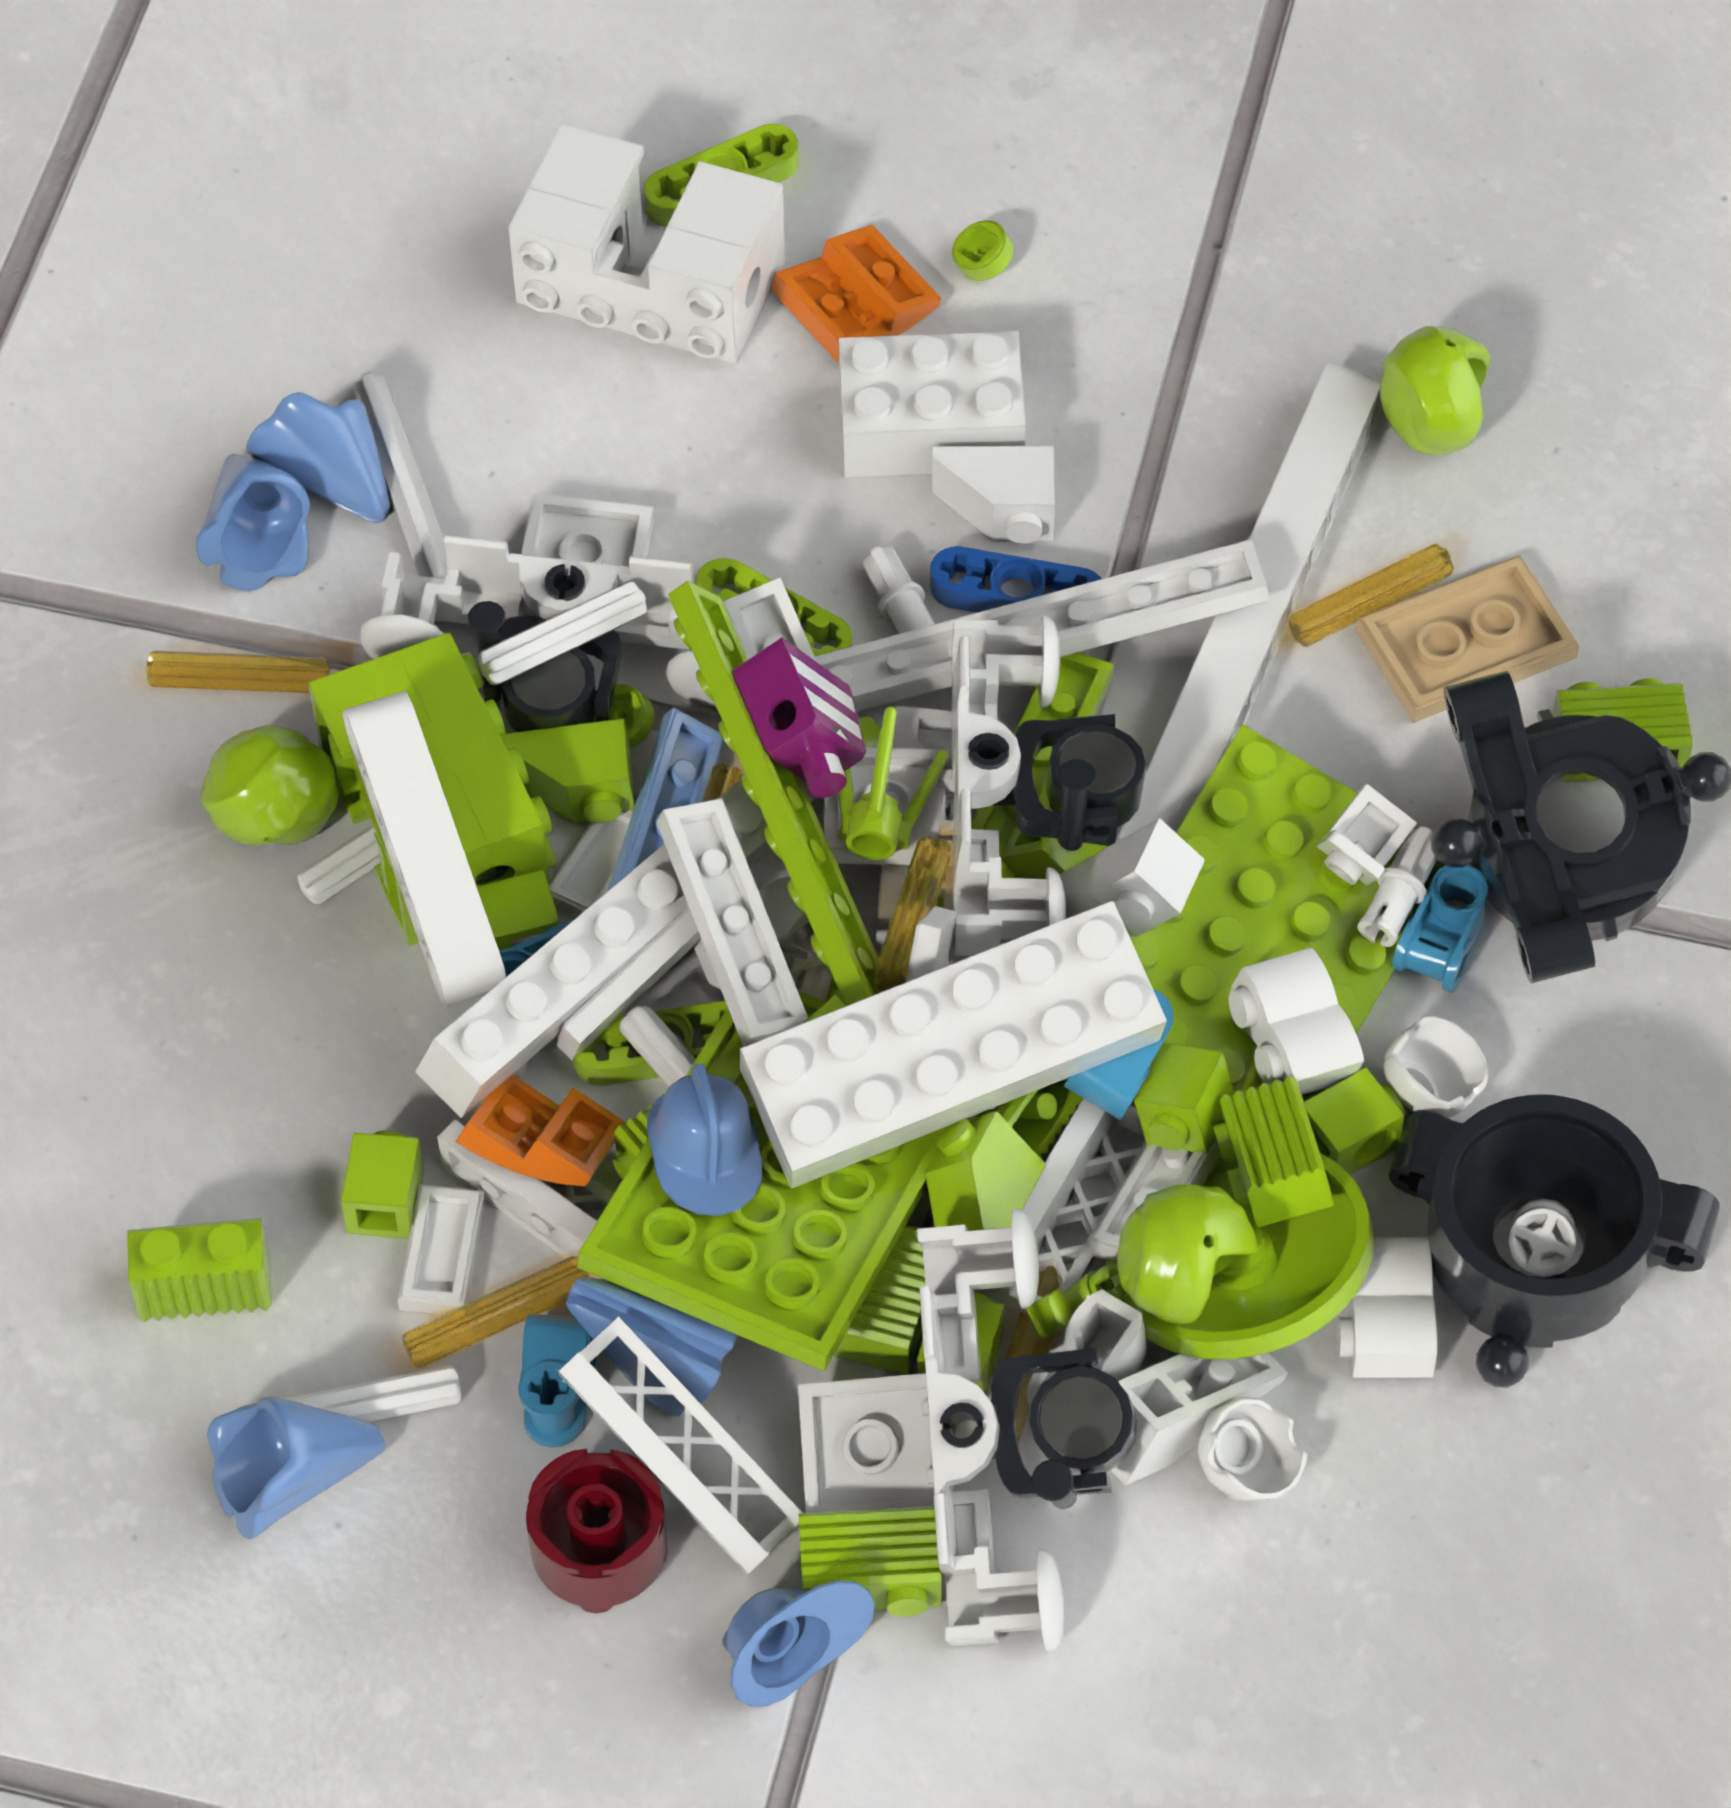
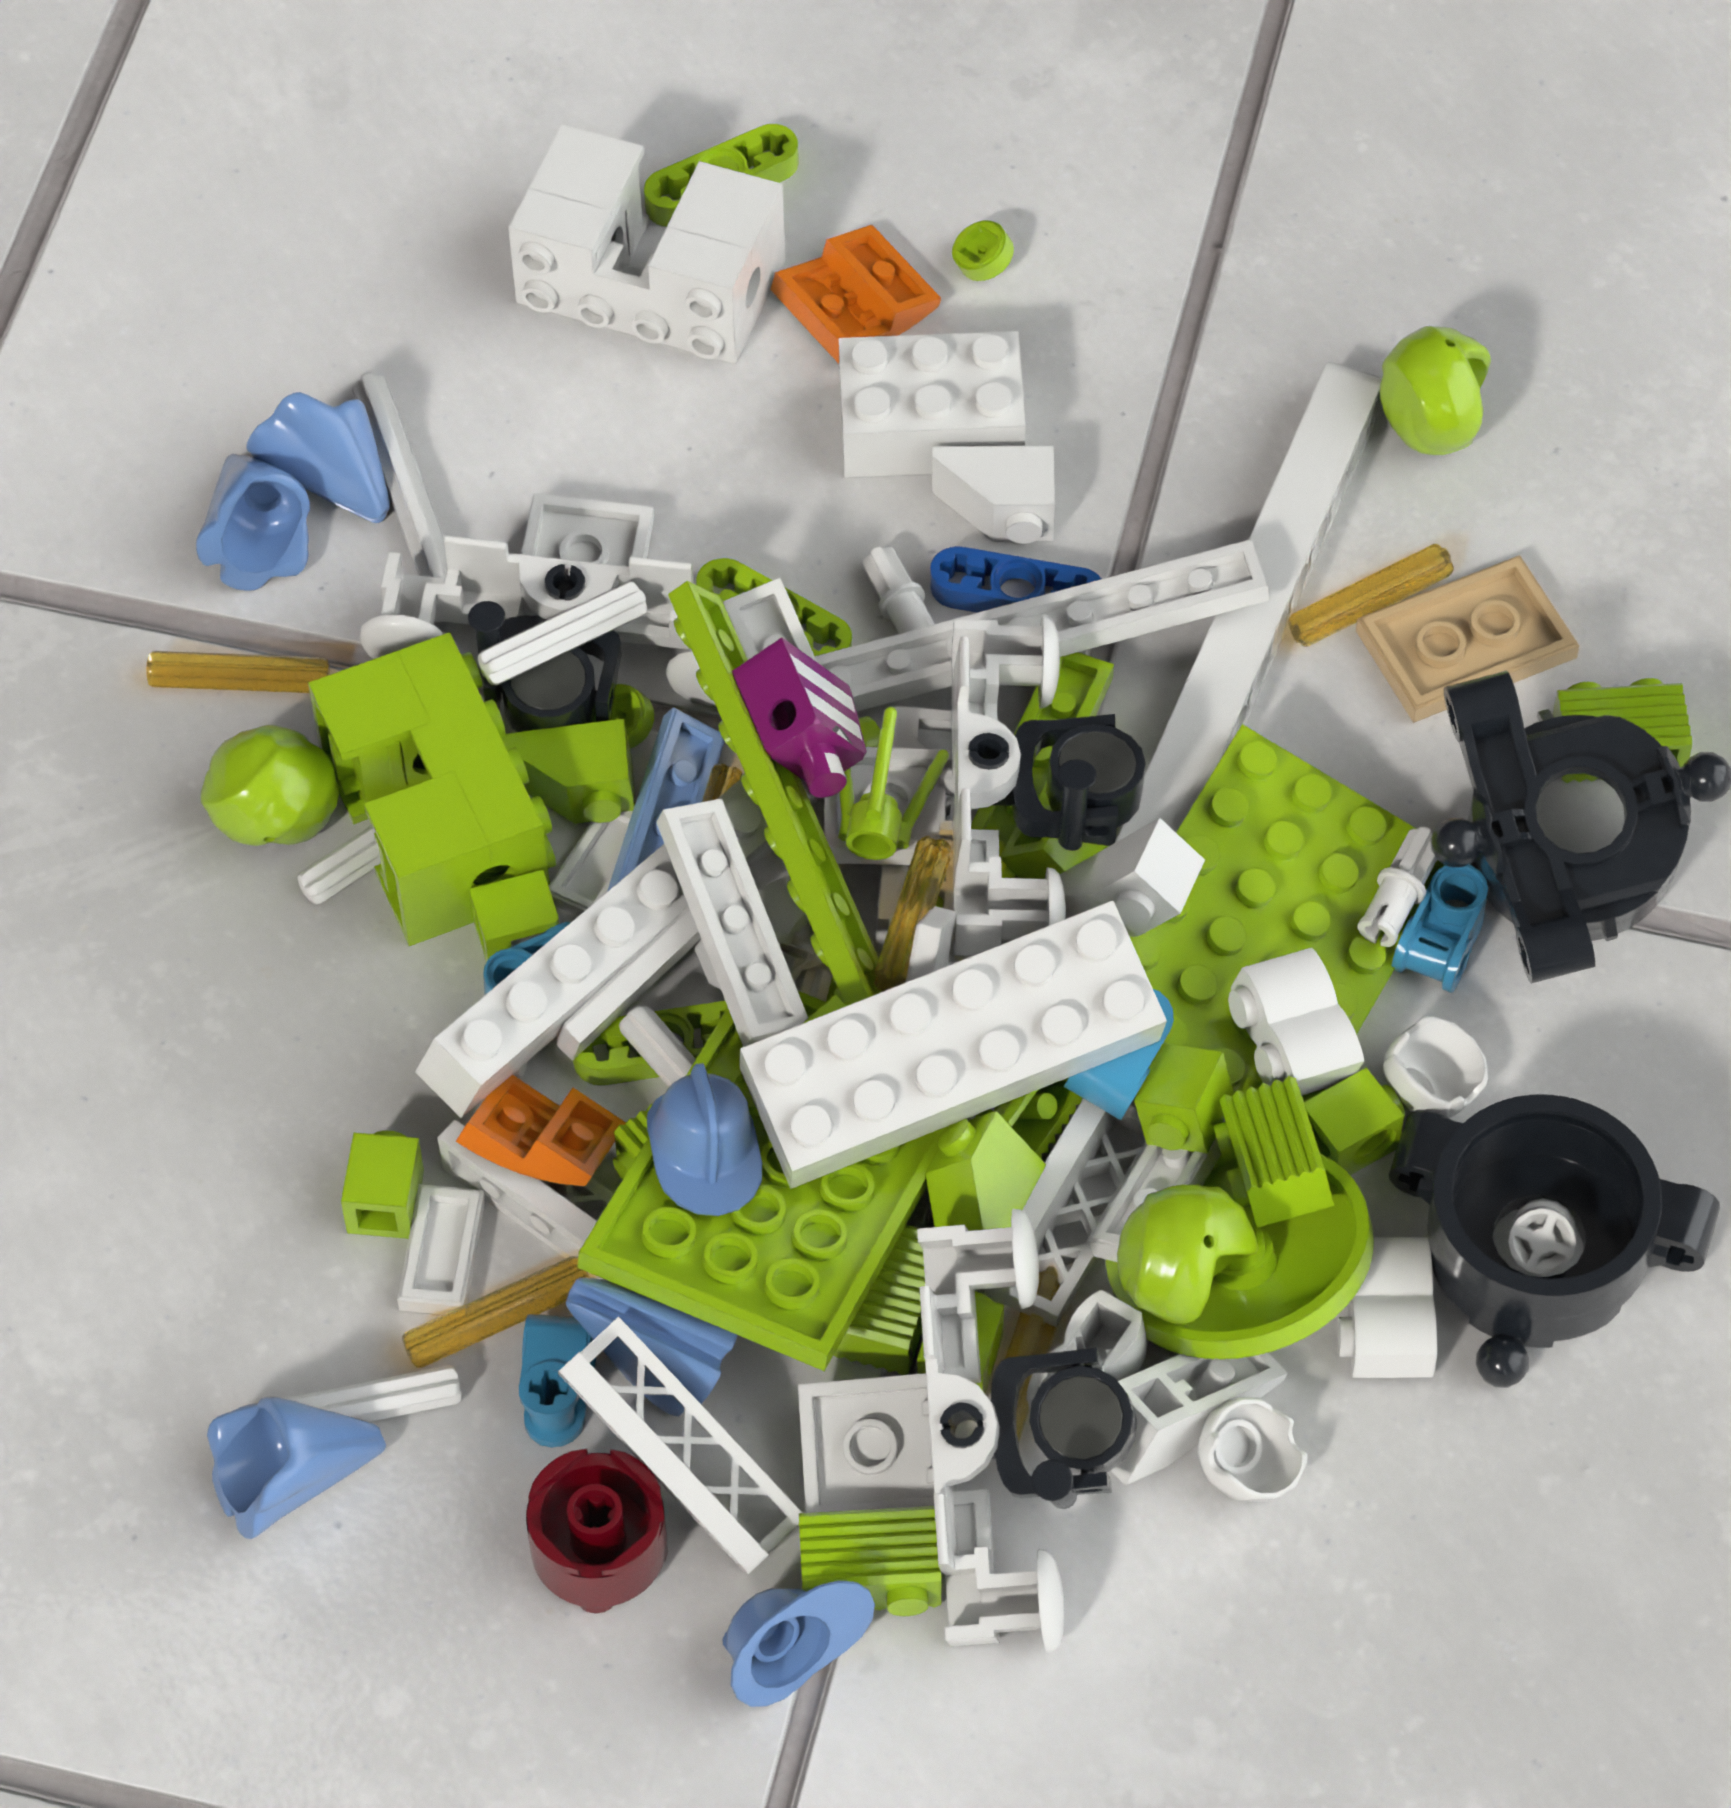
lime brick [127,1218,272,1323] -> none
white beam [342,691,506,1008] -> none
lime arm [1025,1266,1126,1340] -> none
white bracket [1316,784,1417,886] -> none

